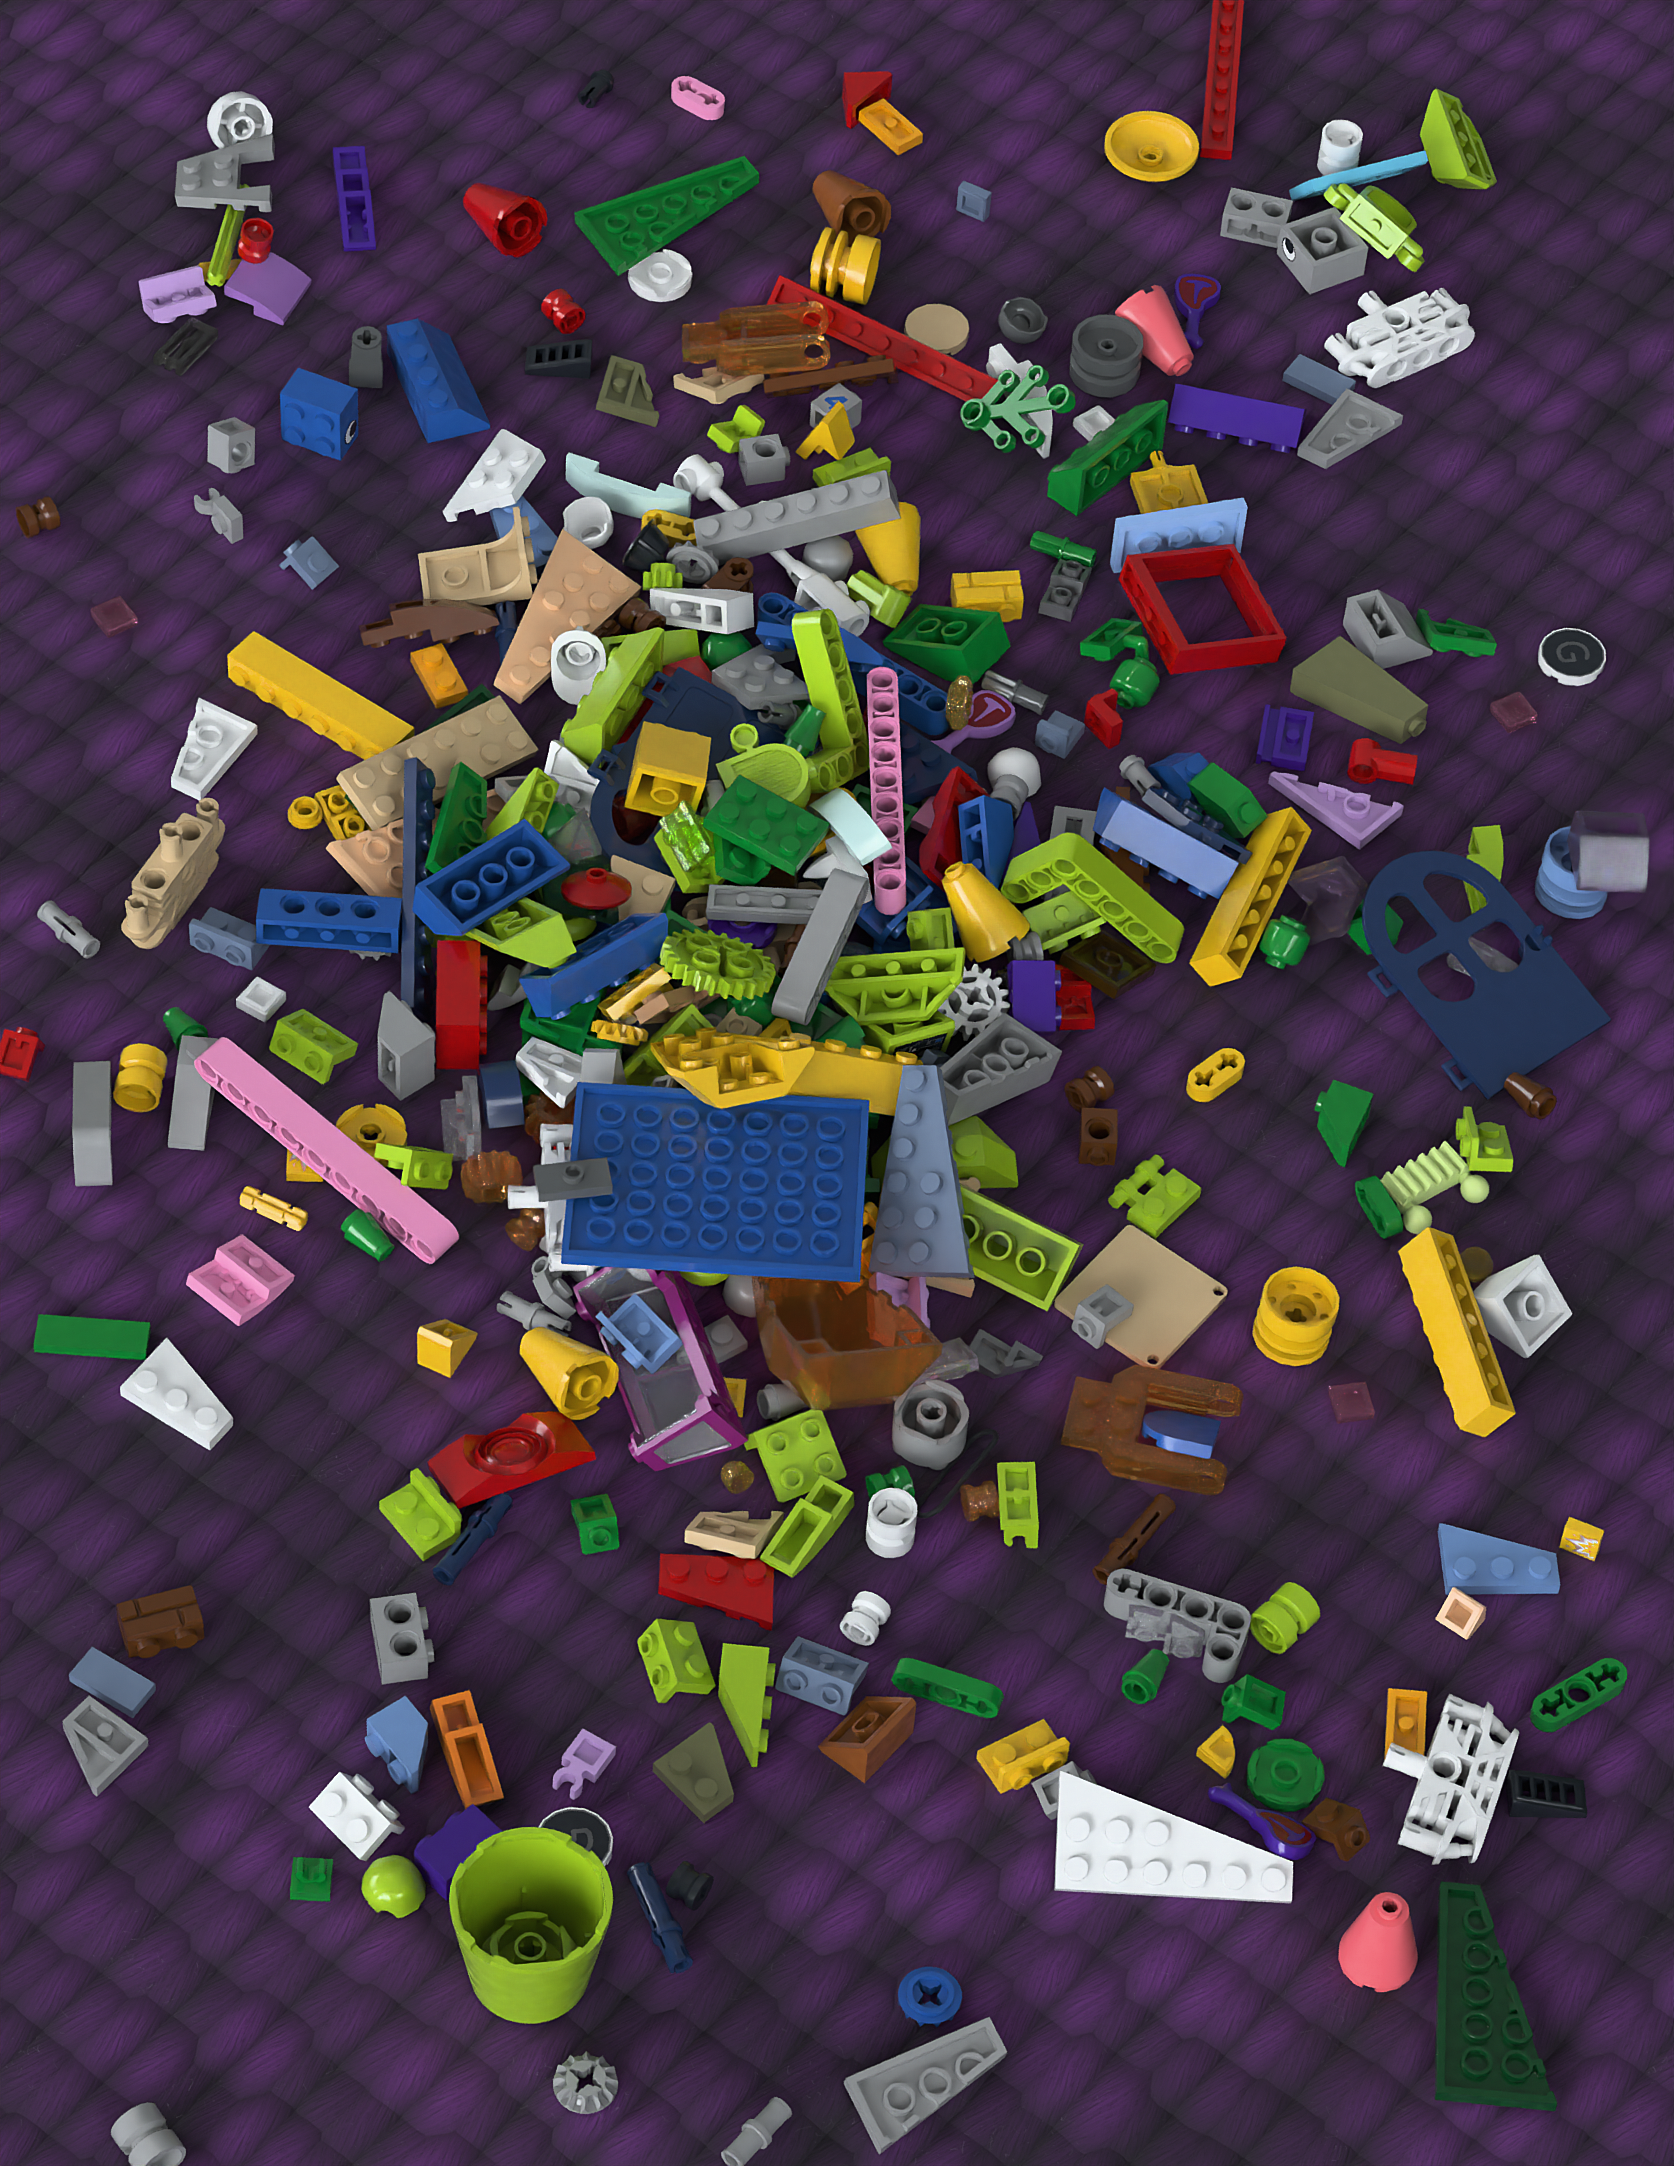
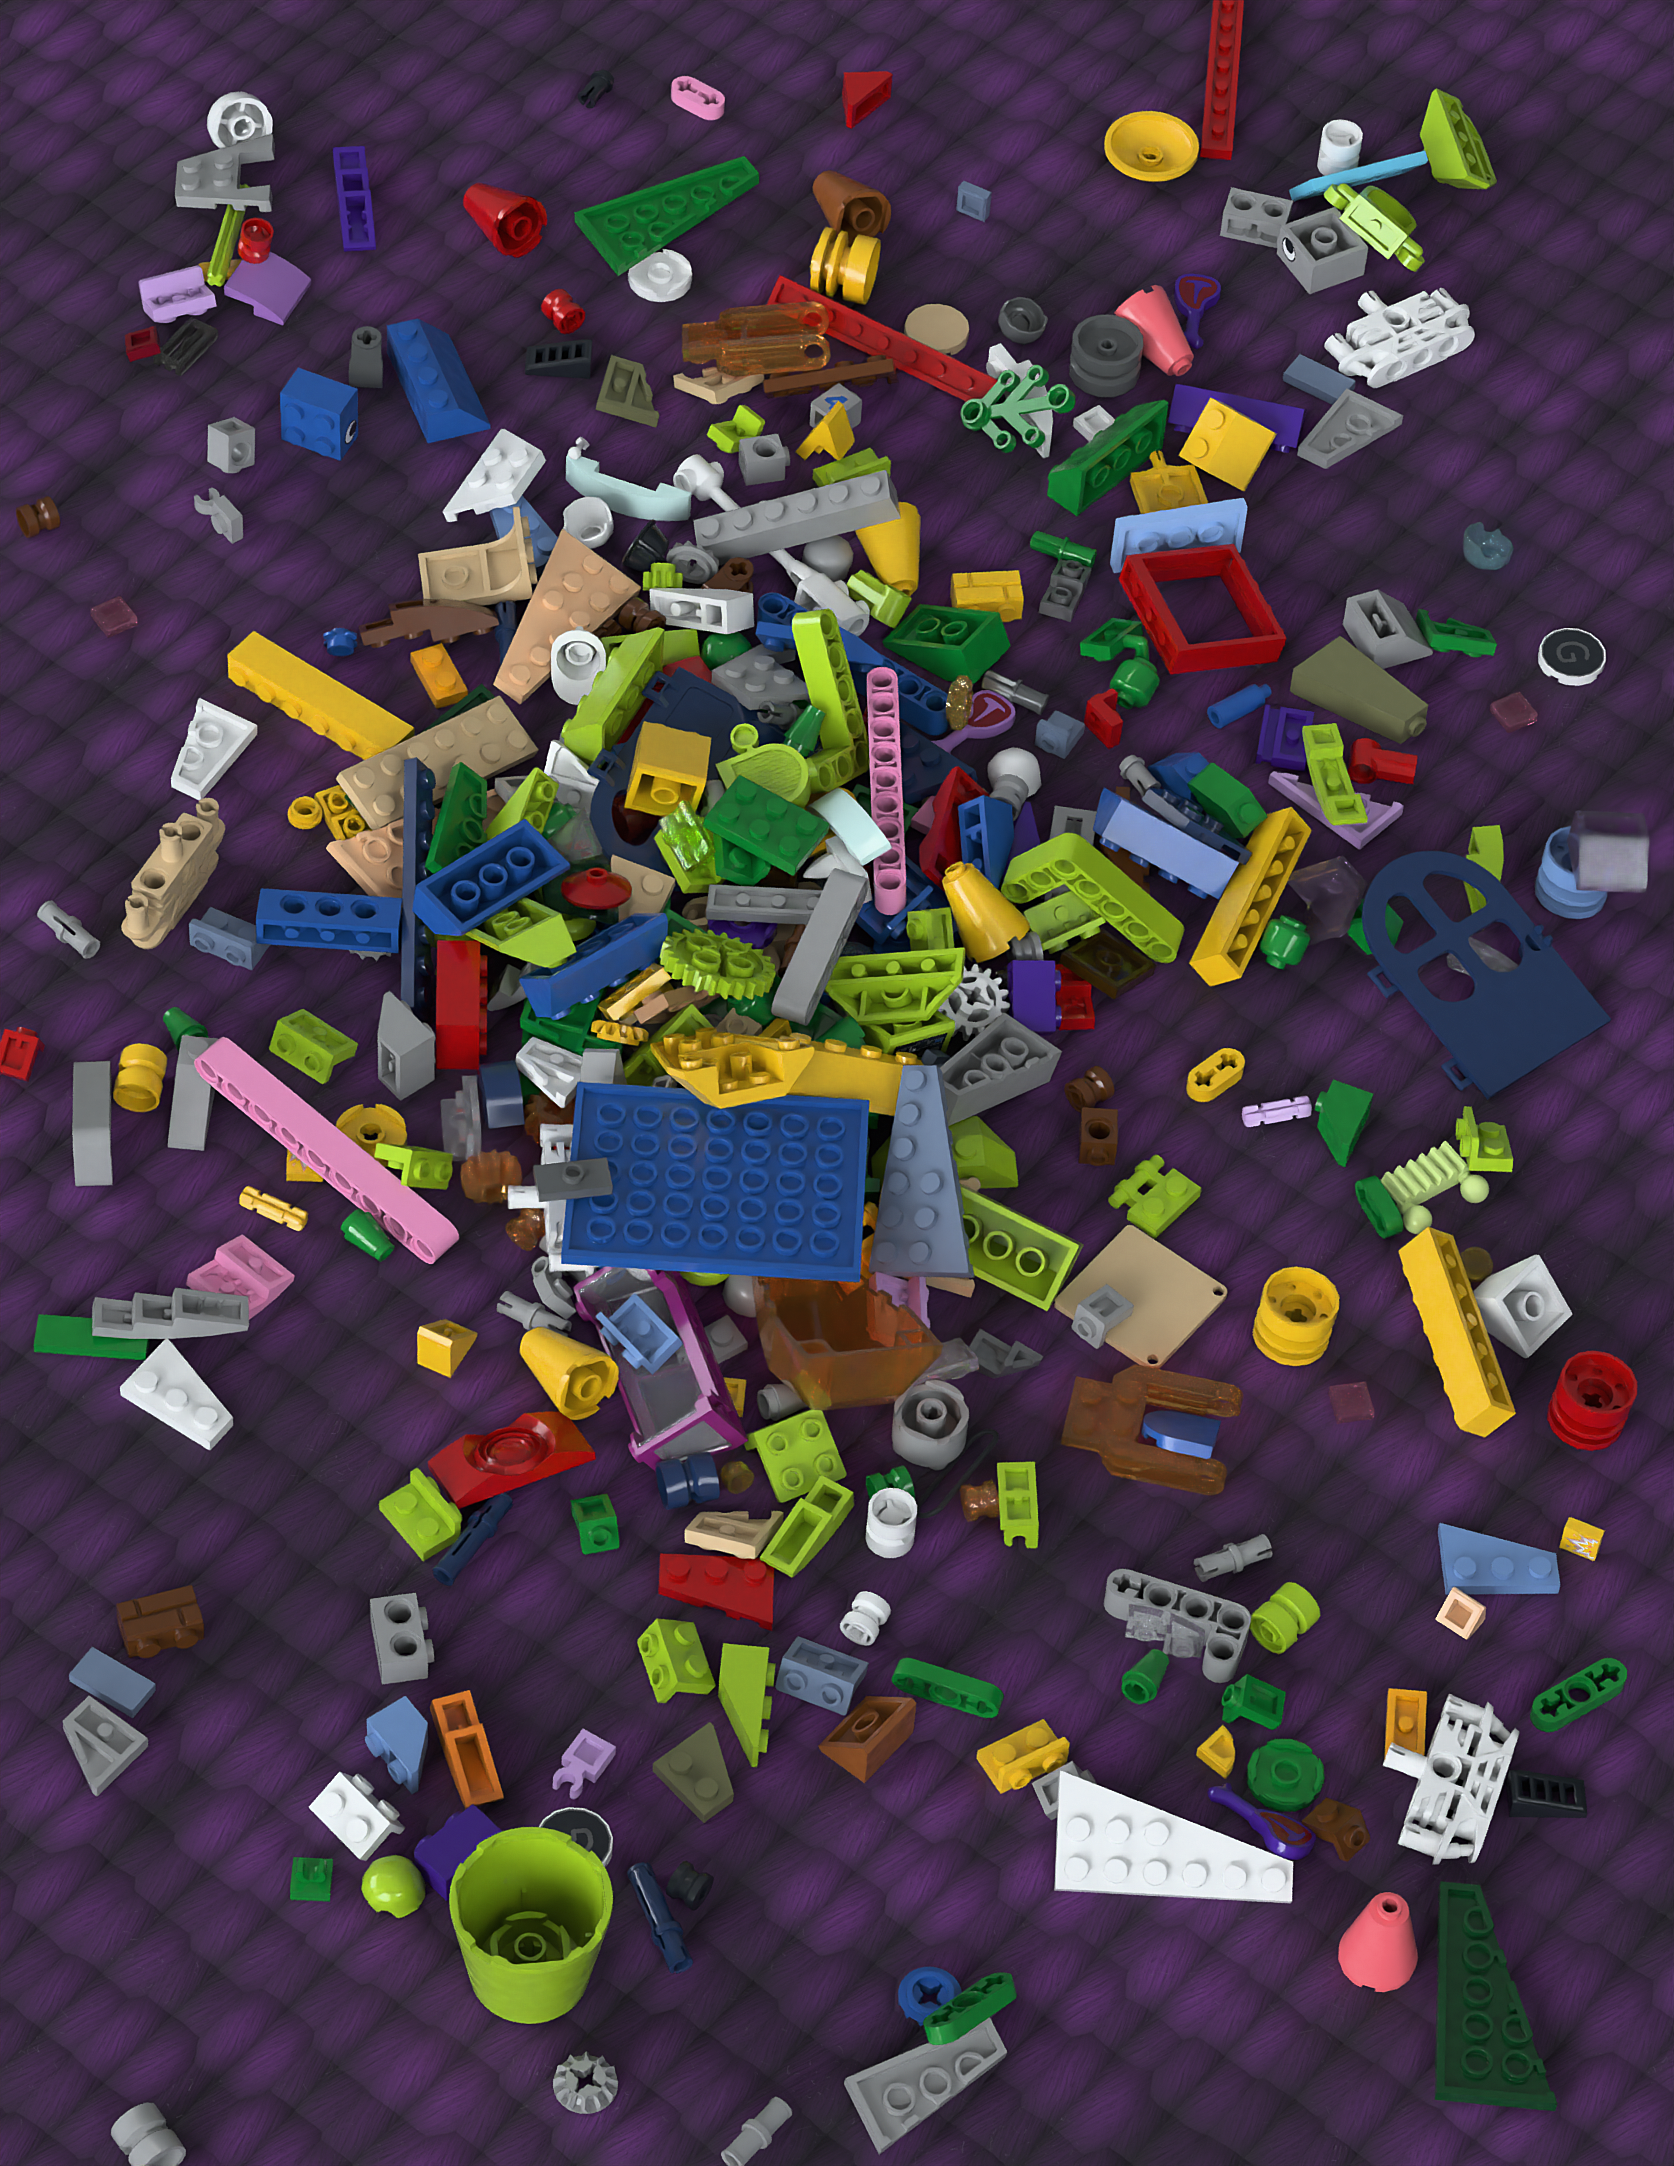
white tile [236,977,286,1023] -> none
sand blue bracket [279,536,339,590] -> none
yellow beam [641,509,697,548] -> none
light orange plate [858,98,923,155] -> none
reddish brown pin [1092,1493,1176,1585] -> none
reddish brown cone [1504,1072,1557,1120] -> none
none -> light grey slope [92,1288,249,1339]
none -> dark red tile [125,326,161,362]
none -> blue plate [323,628,358,656]
none -> white hinge [568,436,590,460]
none -> dark blue wheel [655,1451,720,1510]
none -> green beam [923,1972,1017,2045]
none -> yellow slope [1178,398,1277,491]
none -> light grey pin [1194,1534,1273,1582]
none -> blue cylinder [1207,684,1272,729]
none -> lavender axle [1242,1096,1312,1127]
none -> lime slope [1302,723,1368,826]
none -> clear light blue hair [1462,522,1514,570]
none -> red wheel [1547,1350,1637,1451]

